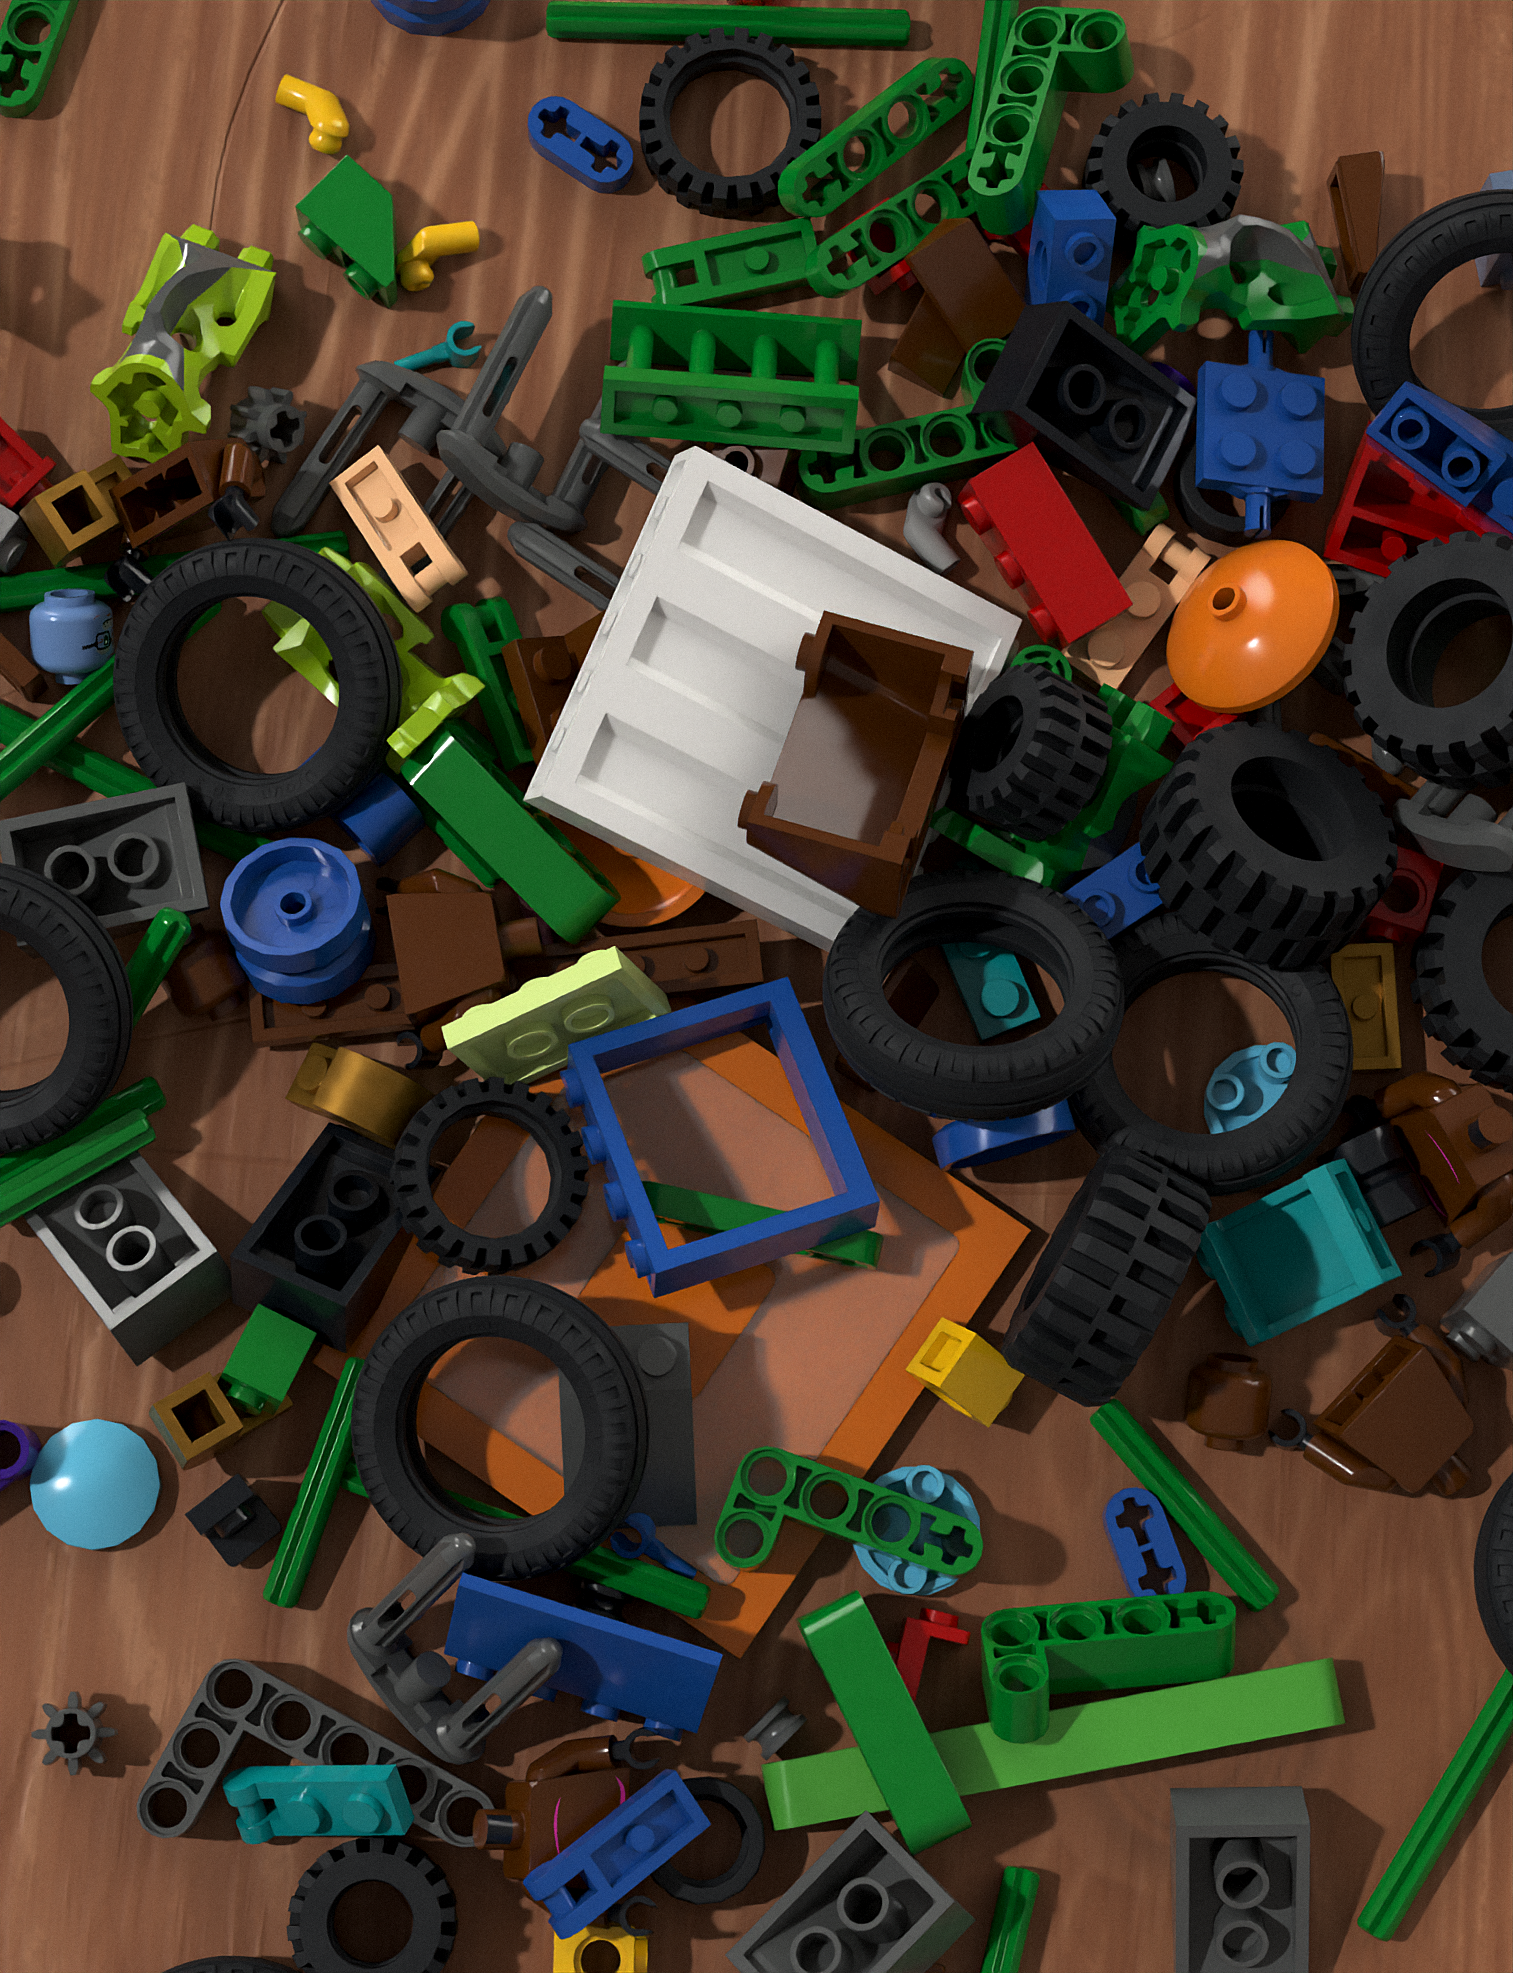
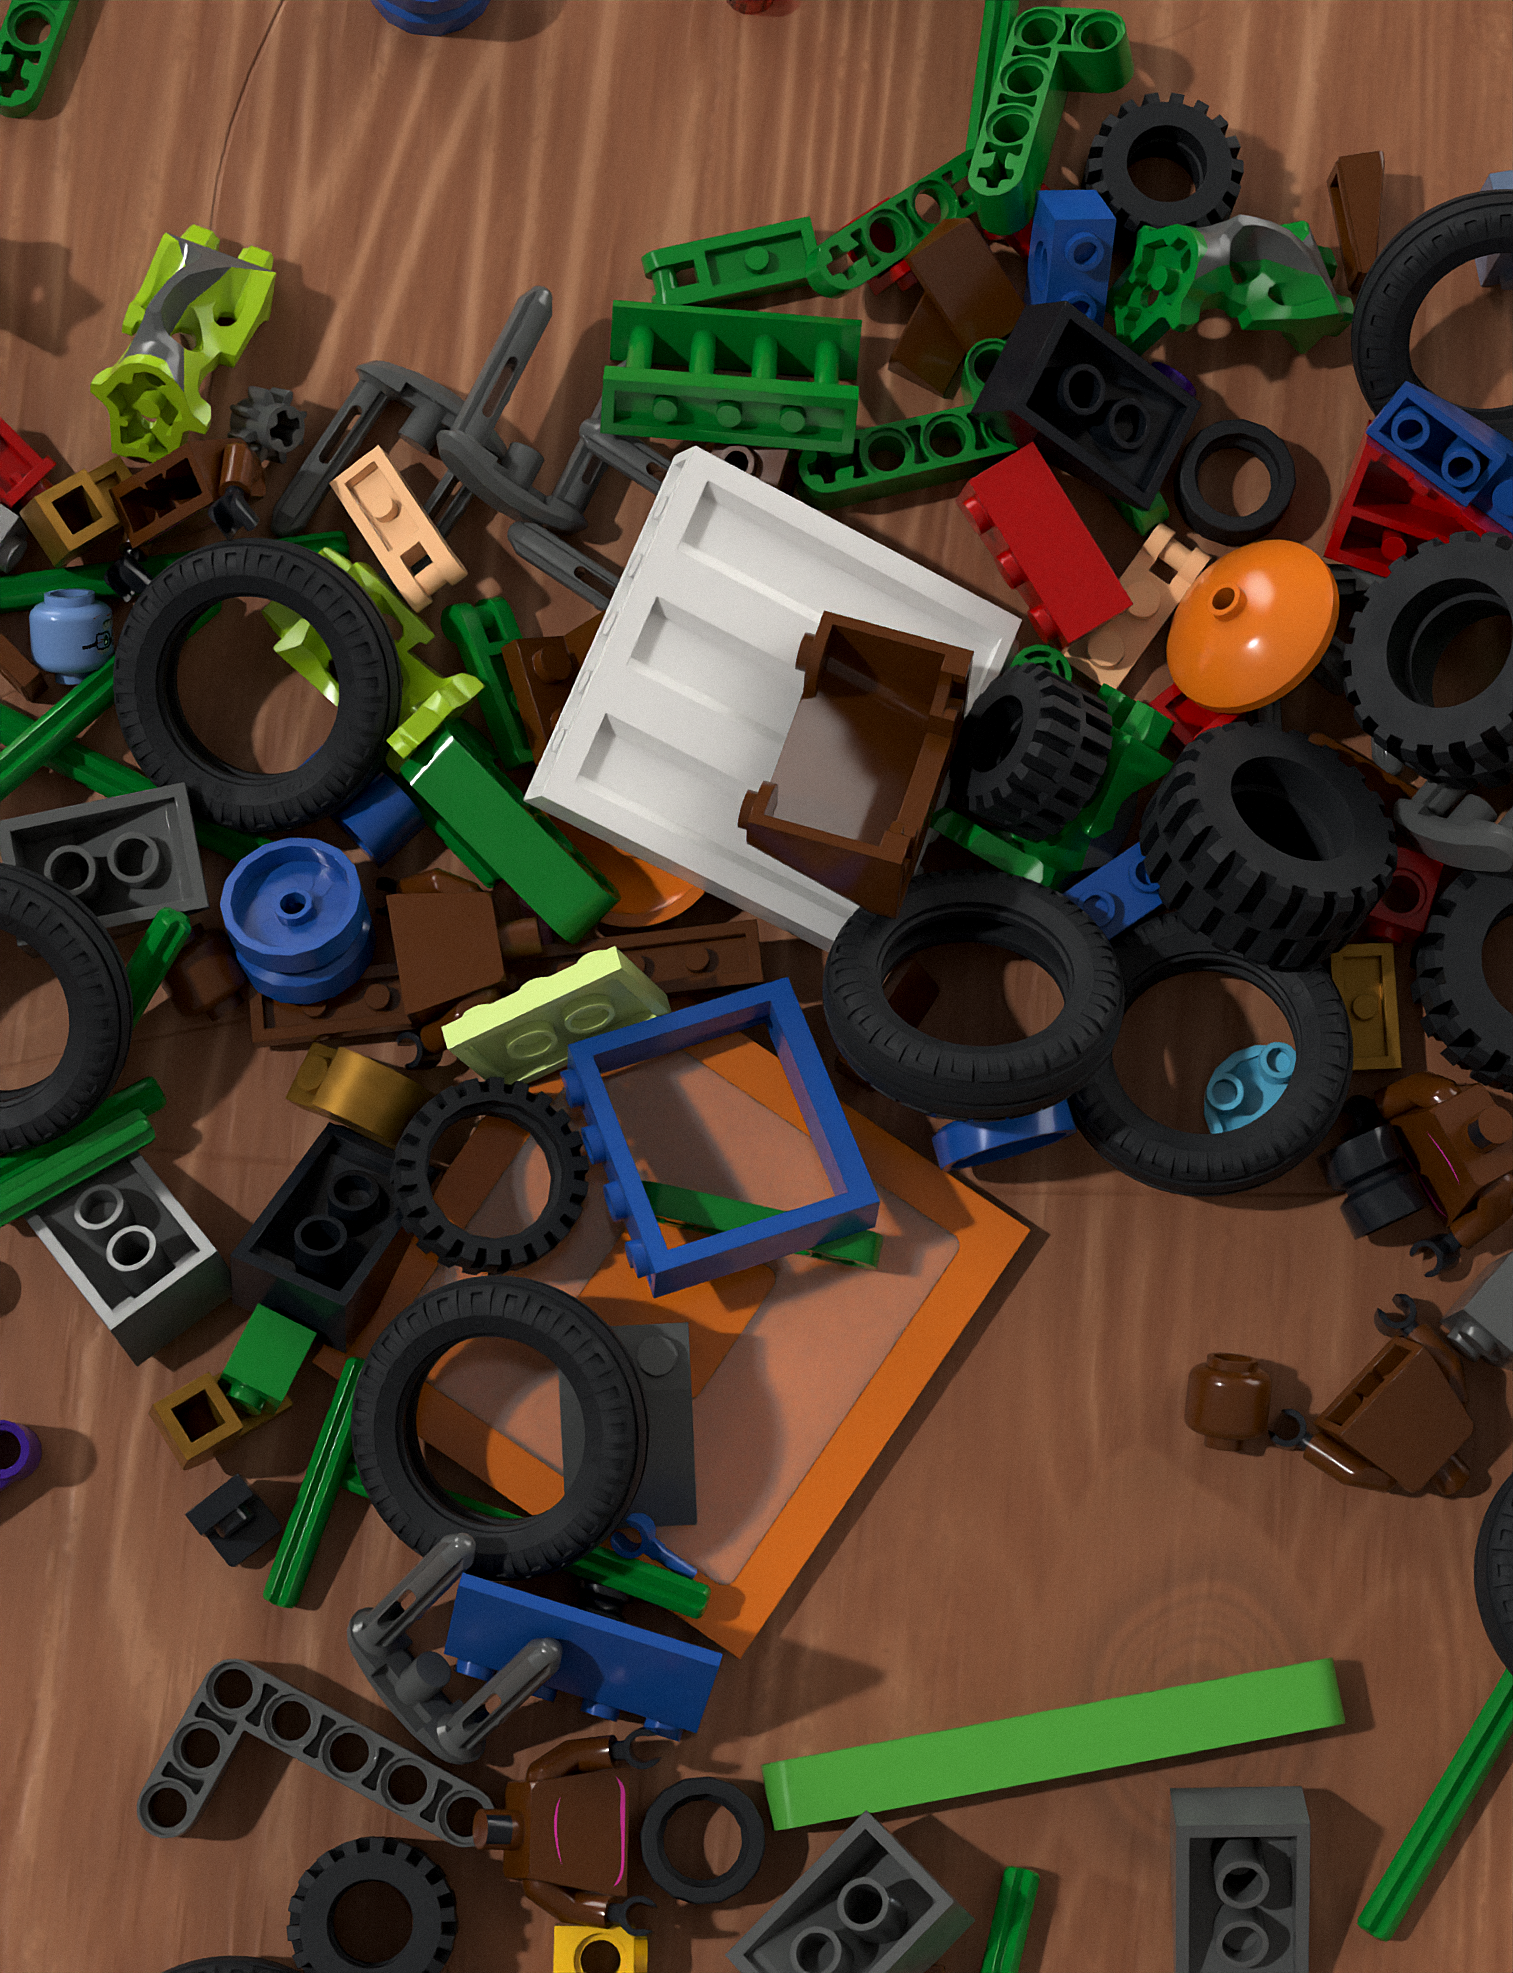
medium azure dish [29,1419,163,1551] -> none
dark grey gear [31,1692,118,1775] -> none
teal plate [222,1764,415,1845] -> none
yellow arm [275,74,350,155] -> none
green slope [295,155,398,309] -> none
teal hand [394,321,482,371] -> none
yellow arm [396,221,480,291] -> none
blue plate [523,1769,711,1939] -> none
blue beam [528,96,633,193] -> none
green axle [546,0,911,47] -> none
black tyre [639,27,821,219] -> none
green beam [714,1446,983,1579] -> none
dark grey bush [743,1696,807,1761] -> none
green beam [778,57,974,217] -> none
green beam [795,1590,972,1857] -> none
medium azure dish [853,1465,980,1595] -> none
red bracket [885,1608,971,1701] -> none
light grey arm [903,481,961,577] -> none
yellow brick [905,1317,1025,1428] -> none
teal plate [938,856,1041,1044] -> none
green beam [981,1591,1236,1744] -> none
black tyre [1001,1145,1212,1407] -> none
green axle [1090,1398,1280,1612] -> none
blue beam [1102,1487,1187,1597] -> none
dark grey bush [1131,157,1176,202] -> none
blue plate [1195,330,1325,538] -> none
teal panel [1196,1158,1402,1347] -> none

